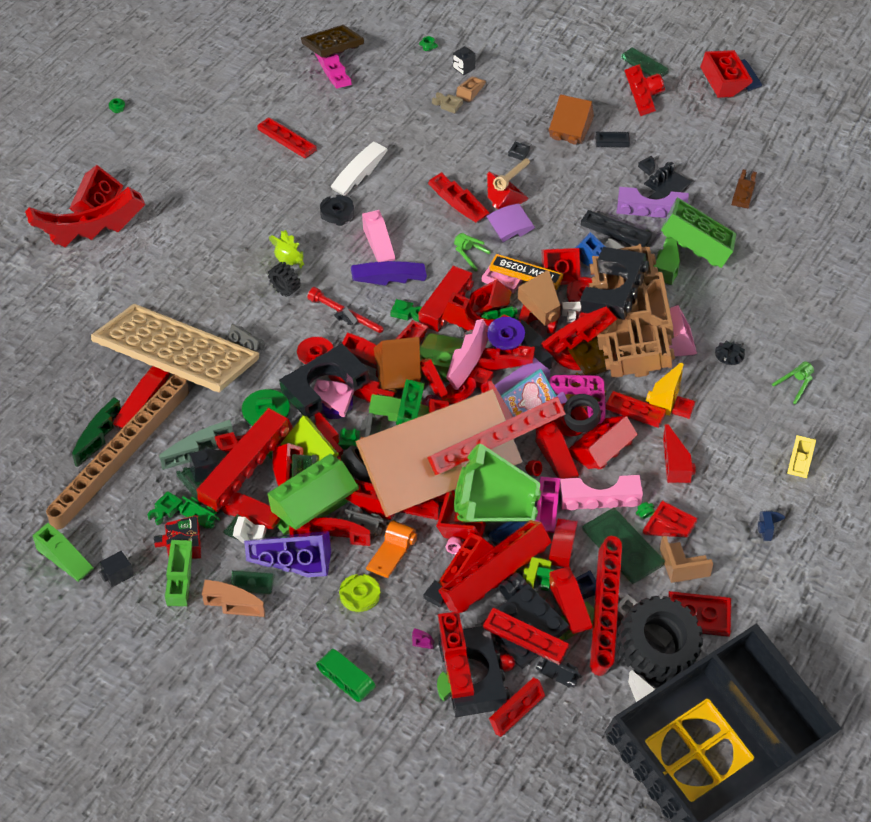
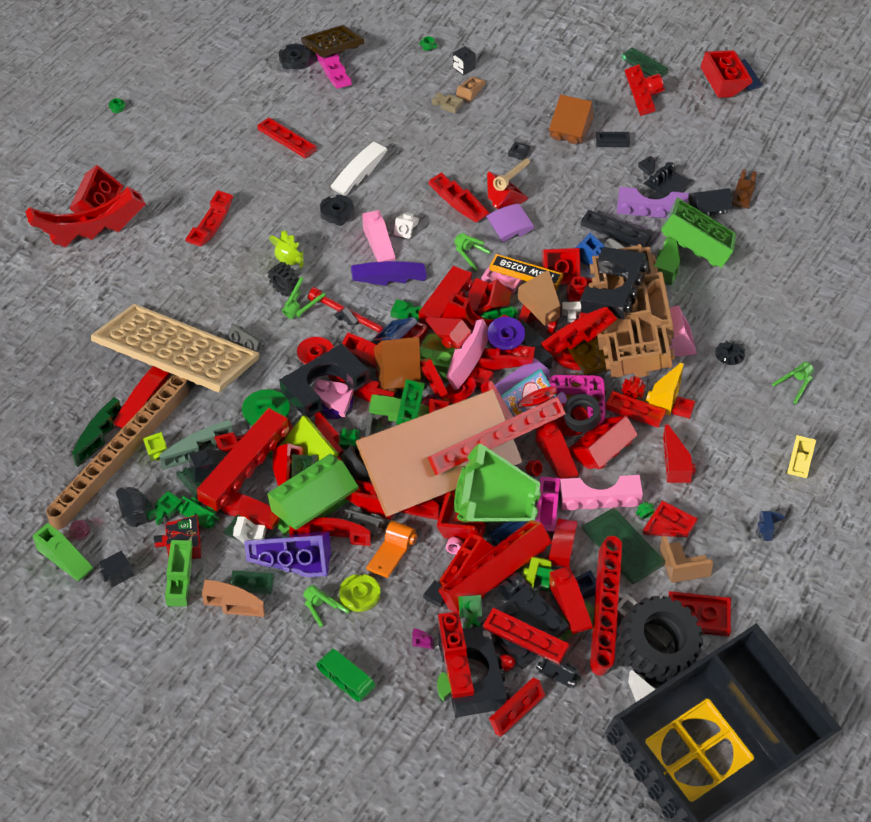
none -> clear pink plate [69,520,90,539]
none -> black hair [116,487,152,527]
none -> lime bracket [143,432,168,462]
none -> red slope [185,190,233,247]
none -> black plate [279,43,311,70]
none -> bright green plant [281,277,326,319]
none -> bright green plant [303,585,350,627]
none -> dark blue tile [371,317,418,345]
none -> white bracket [394,213,419,239]
none -> red slope [425,317,472,348]
none -> green plate [458,595,482,629]
none -> red slope [467,278,488,312]
none -> red dish [520,386,557,406]
none -> red bush [570,276,587,294]
none -> red gear [621,376,646,399]
none -> black slope [688,188,732,216]

